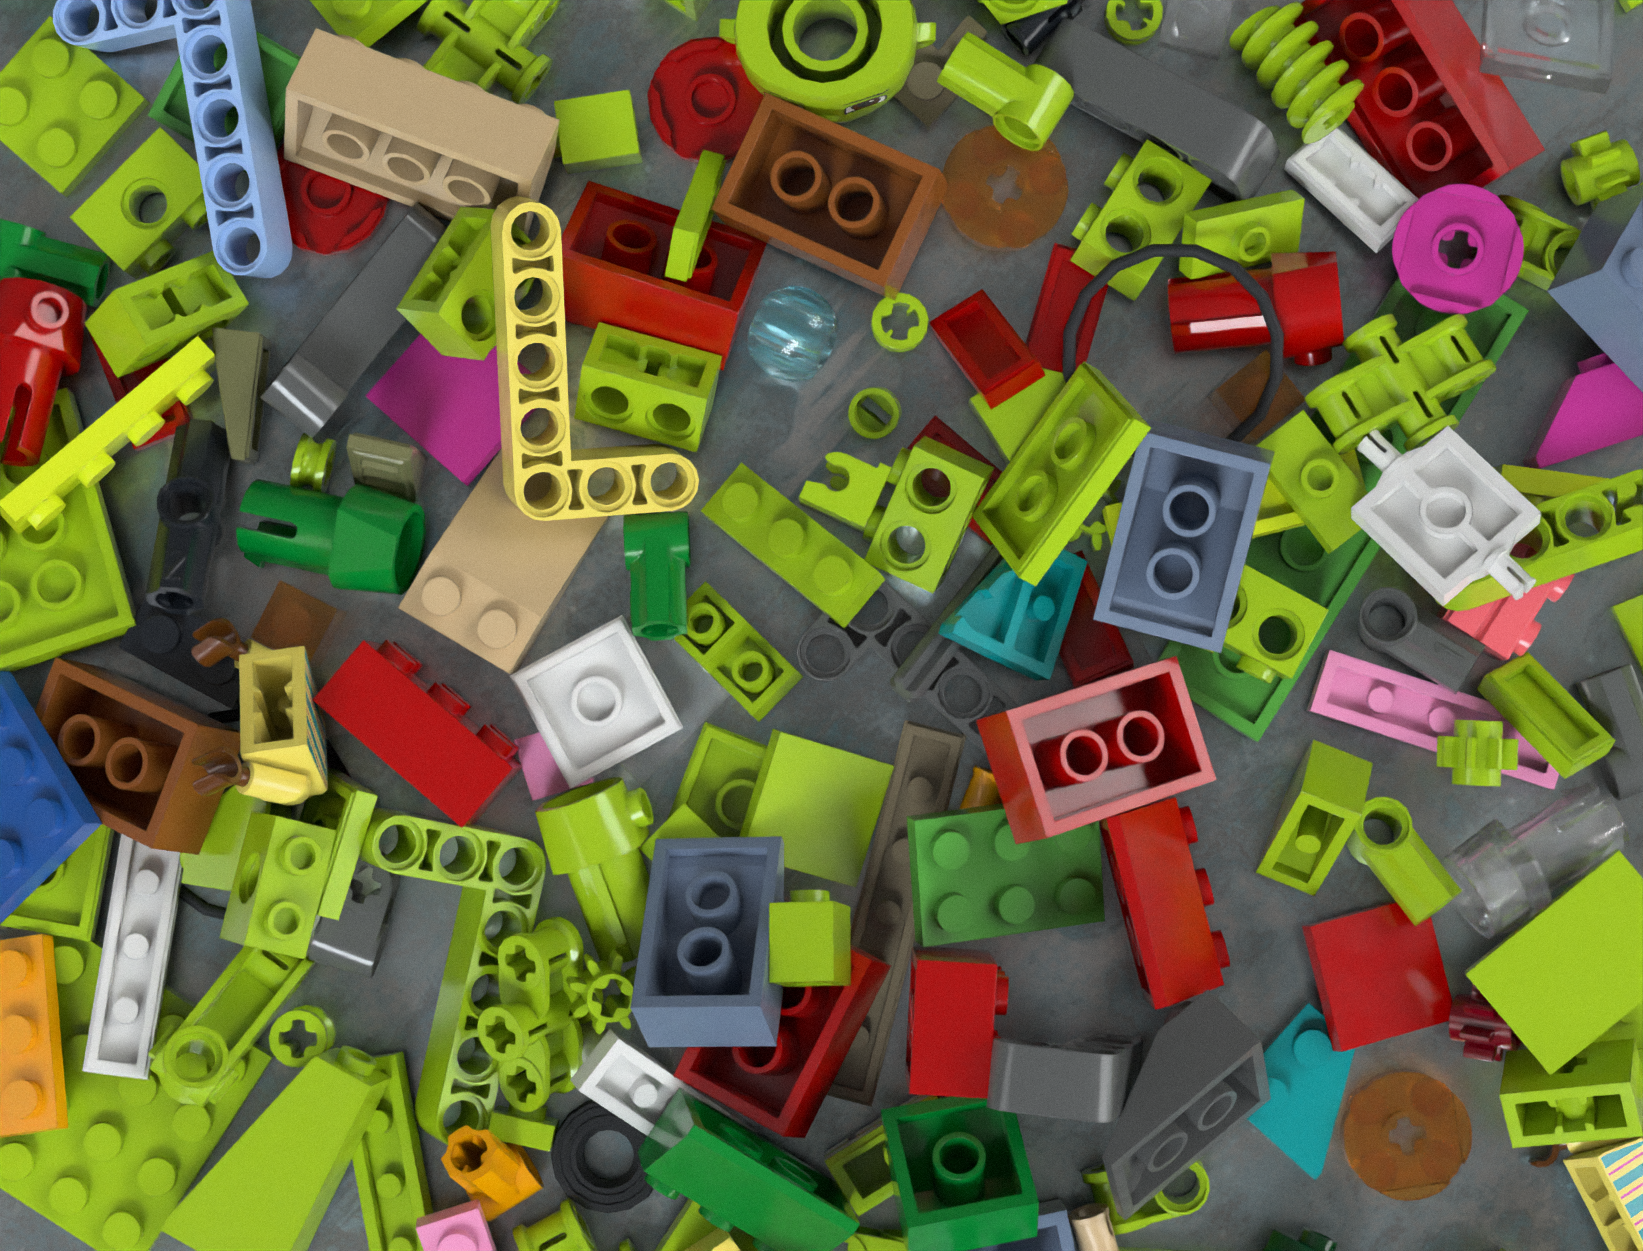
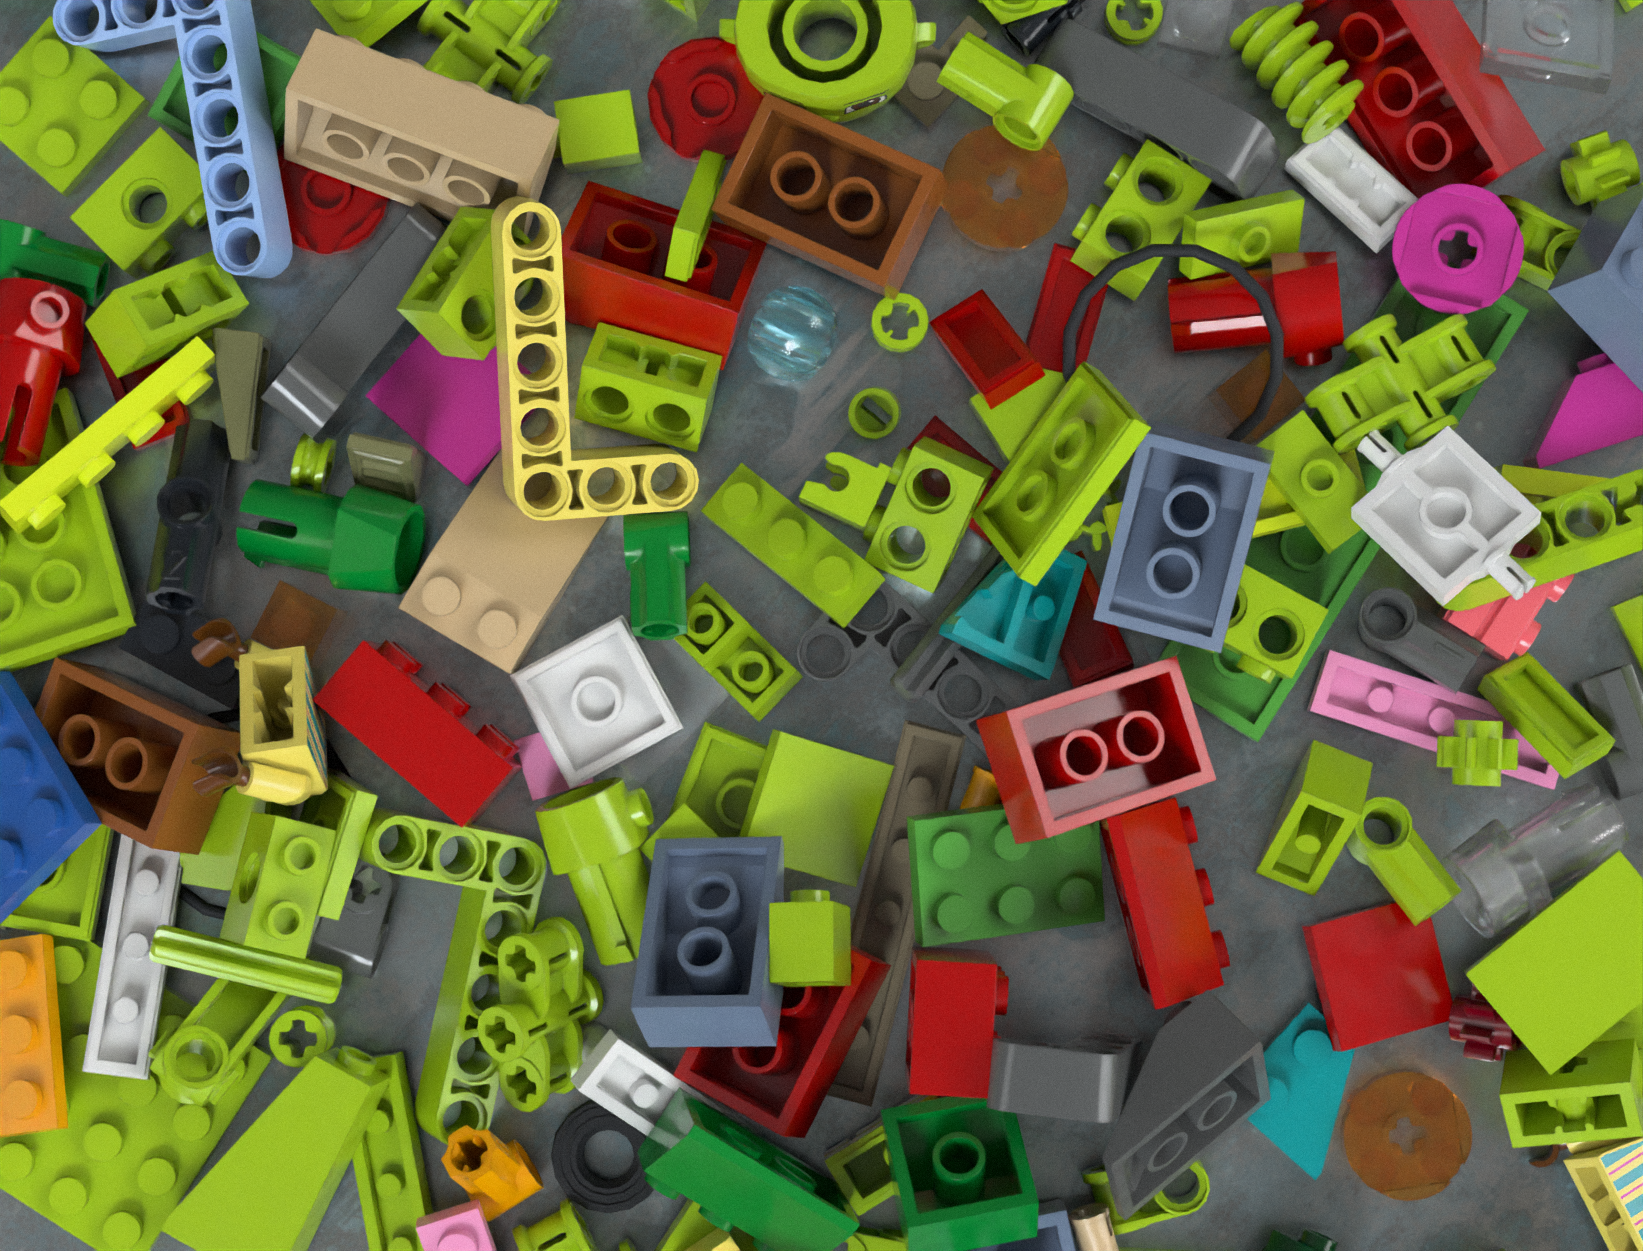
lime plate [488,1103,560,1152] -> none
lime gear [566,949,637,1034] -> none
none -> lime axle [149,924,343,1004]

